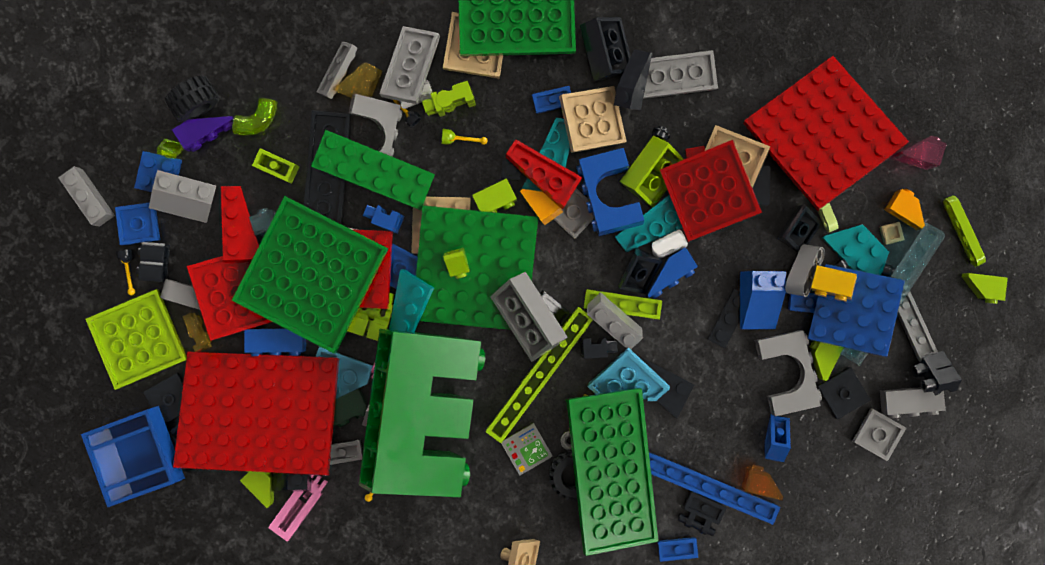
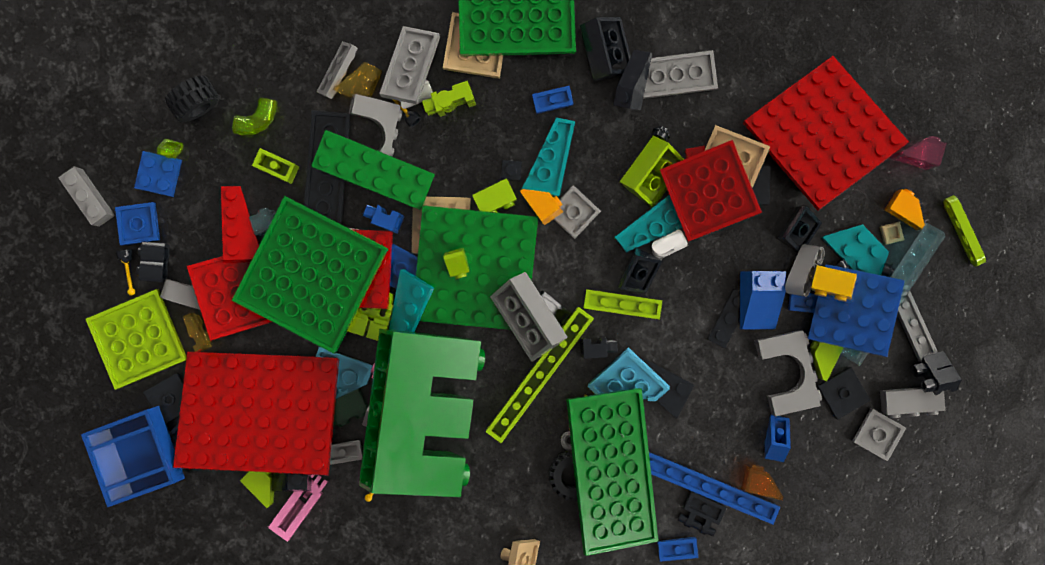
light grey slope [149,170,216,223] -> none
dark purple slope [172,116,238,152] -> none
blue brick [244,328,306,356] -> none
hinge [441,129,488,145] -> none
tile [501,423,553,475] -> none
red wing [505,140,582,210] -> none
tan plate [559,86,626,153] -> none
blue arch [576,148,644,236] -> none
light grey brick [587,292,643,349] -> none
blue slope [646,247,698,299] -> none
yellowish green beam [818,203,838,233] -> none
lime slope [962,273,1008,304] -> none

